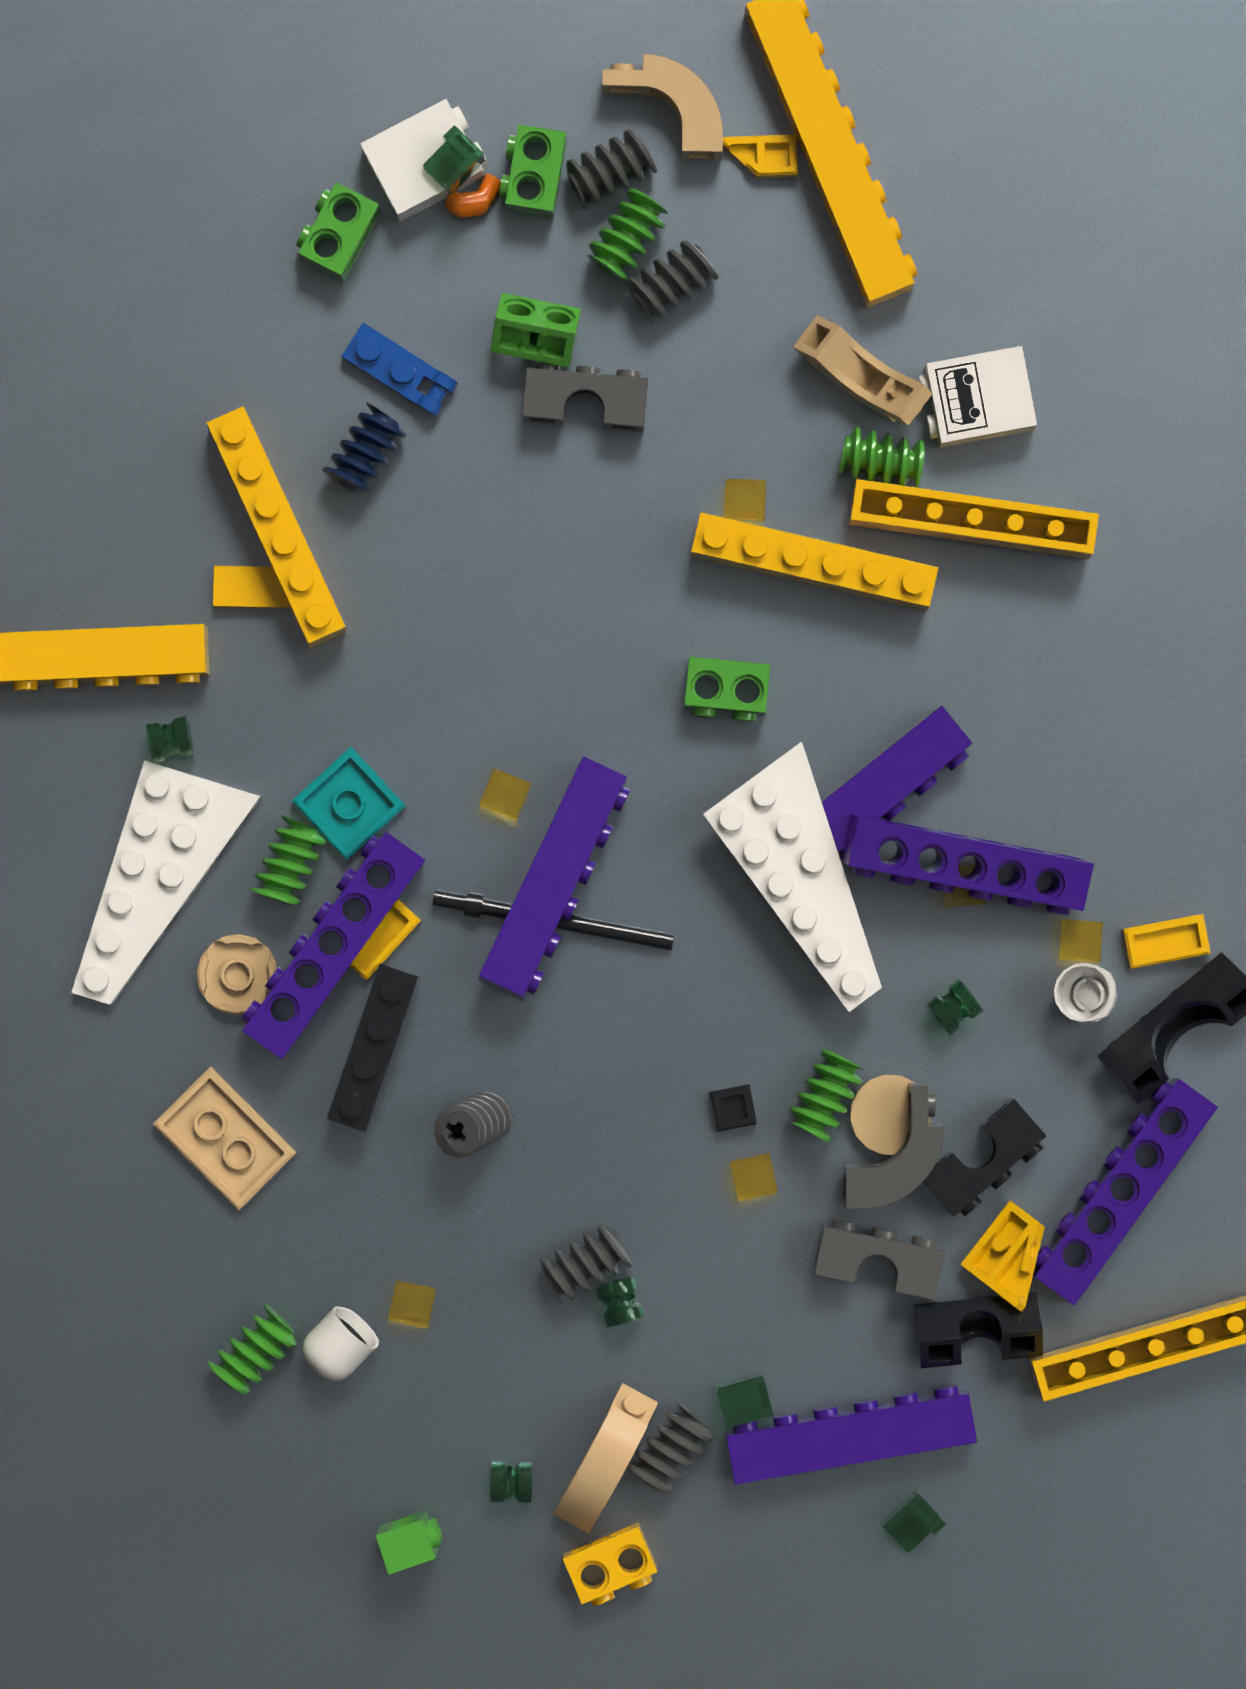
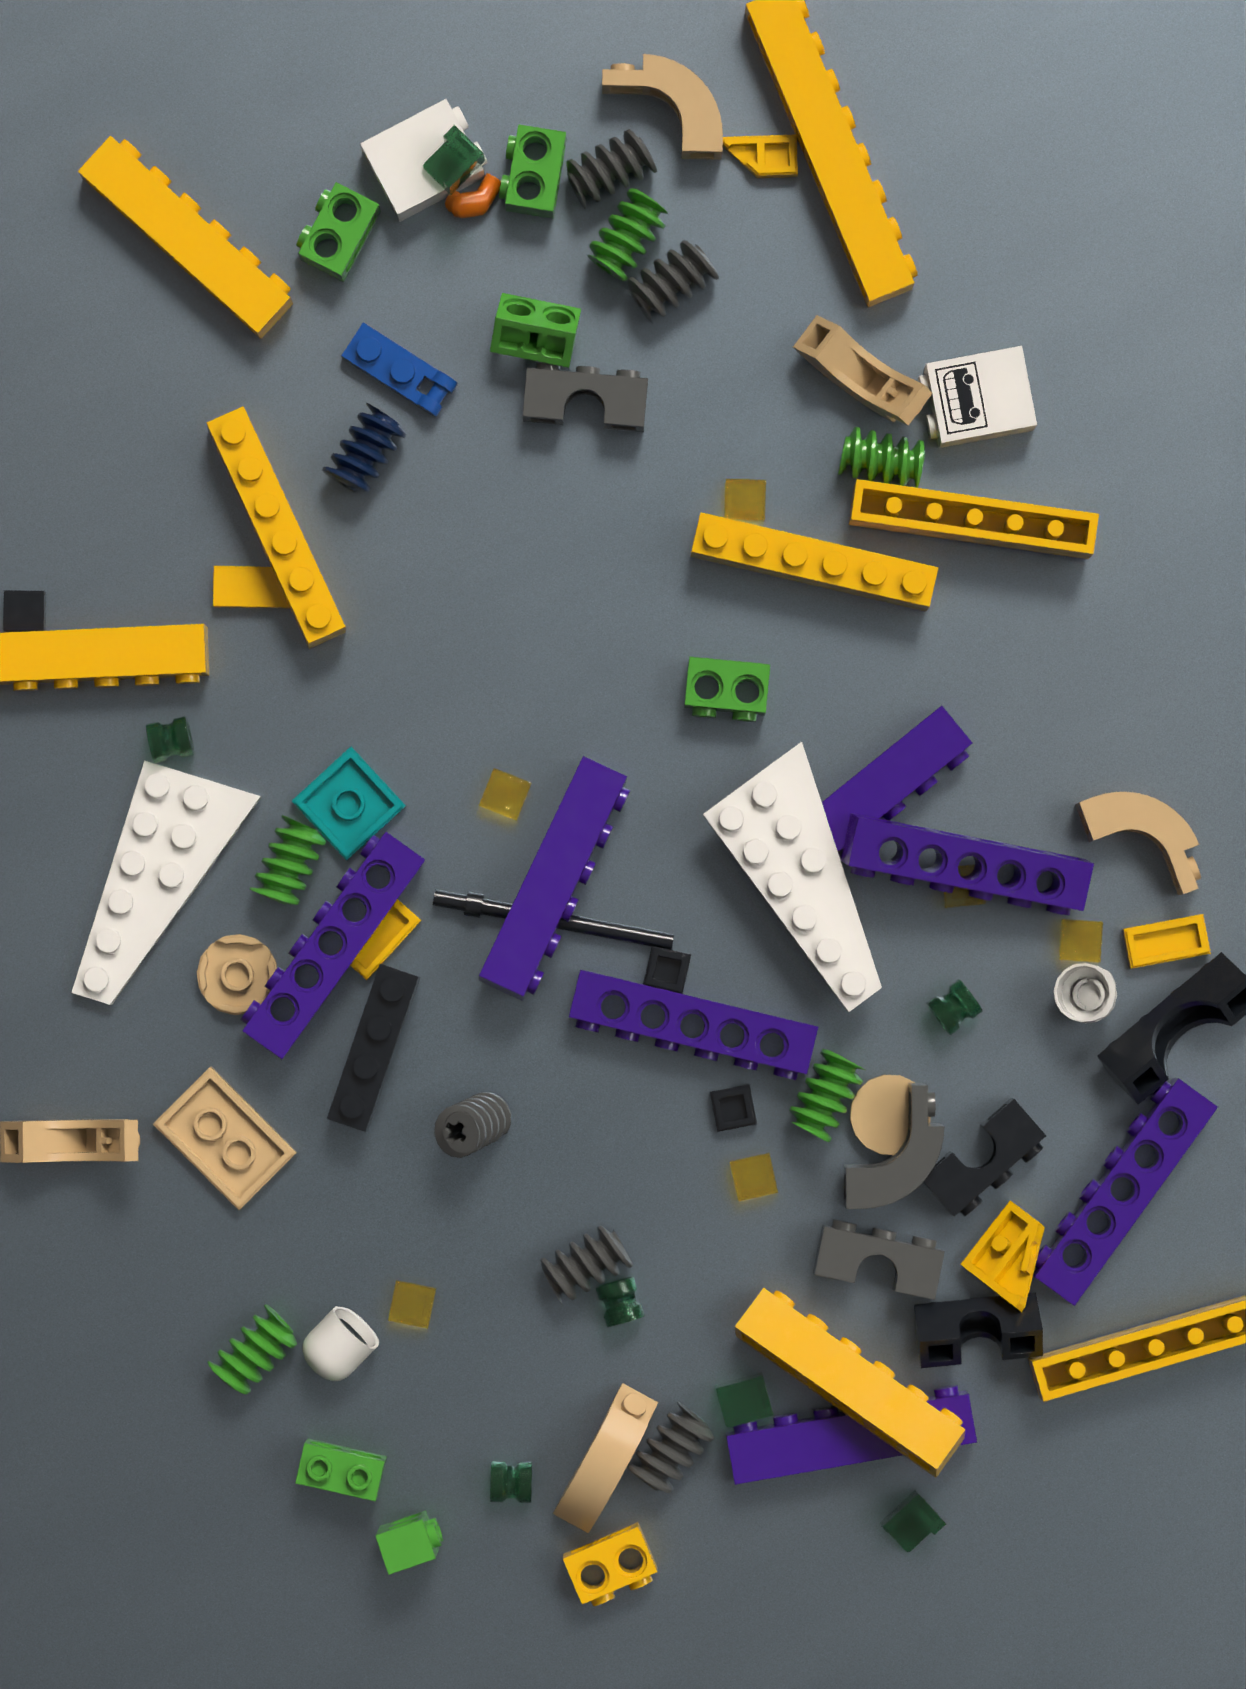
none -> tan arch [0,1119,140,1163]
none -> black tile [3,590,46,632]
none -> yellow brick [78,135,293,339]
none -> bright green brick [295,1438,387,1501]
none -> dark purple brick [569,970,818,1080]
none -> black tile [643,946,691,994]
none -> yellow brick [735,1288,965,1478]
none -> tan arch [1075,792,1201,895]

